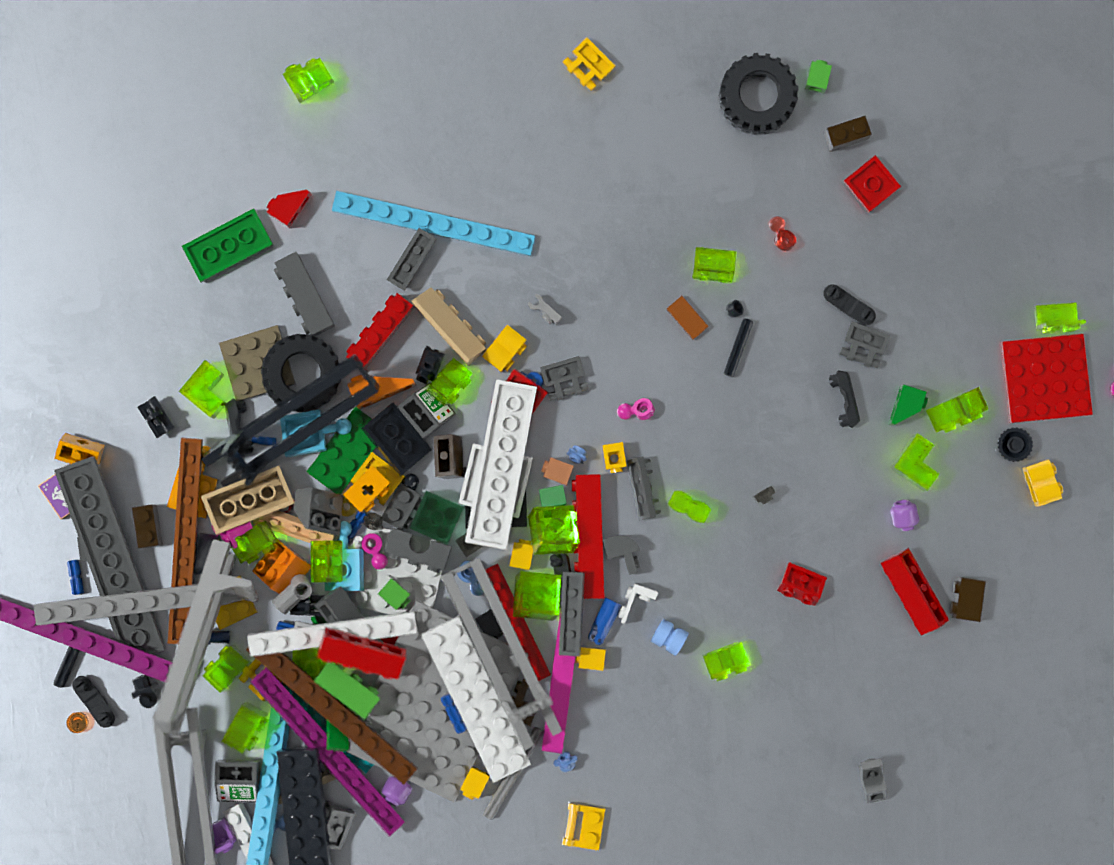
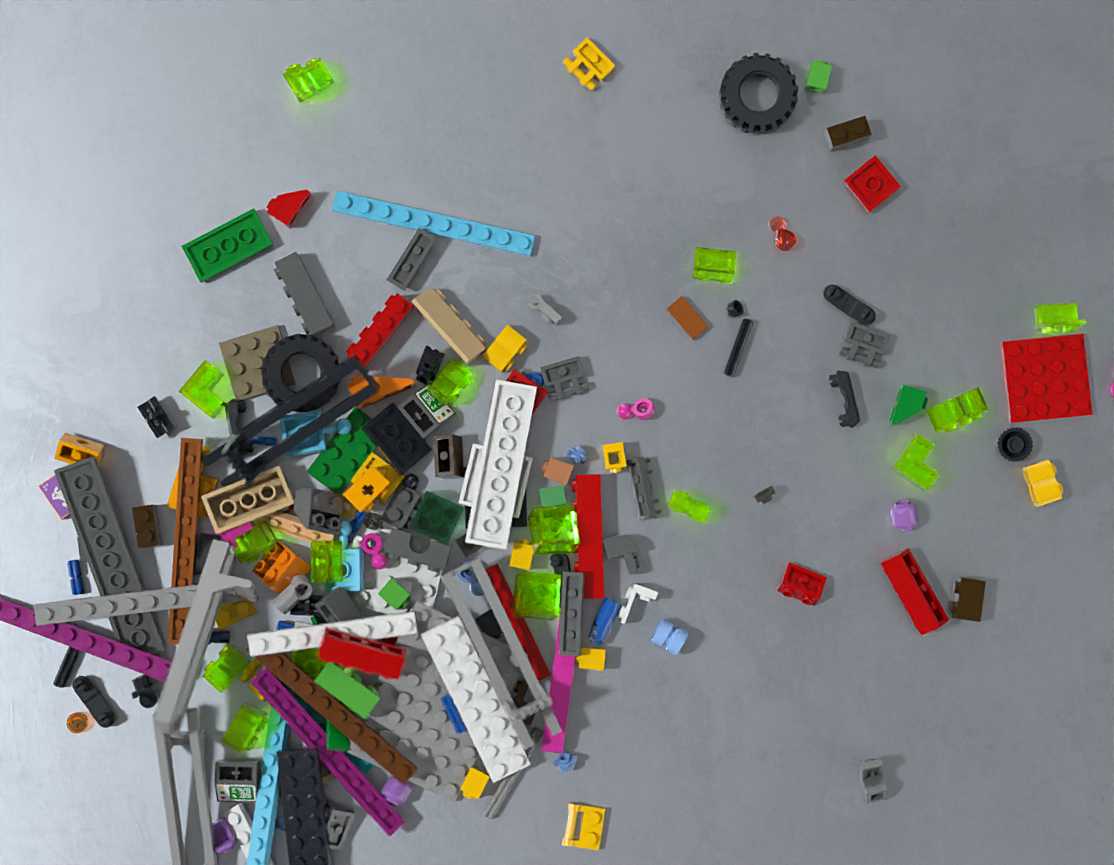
clear neon green brick [702,641,750,681] -> none

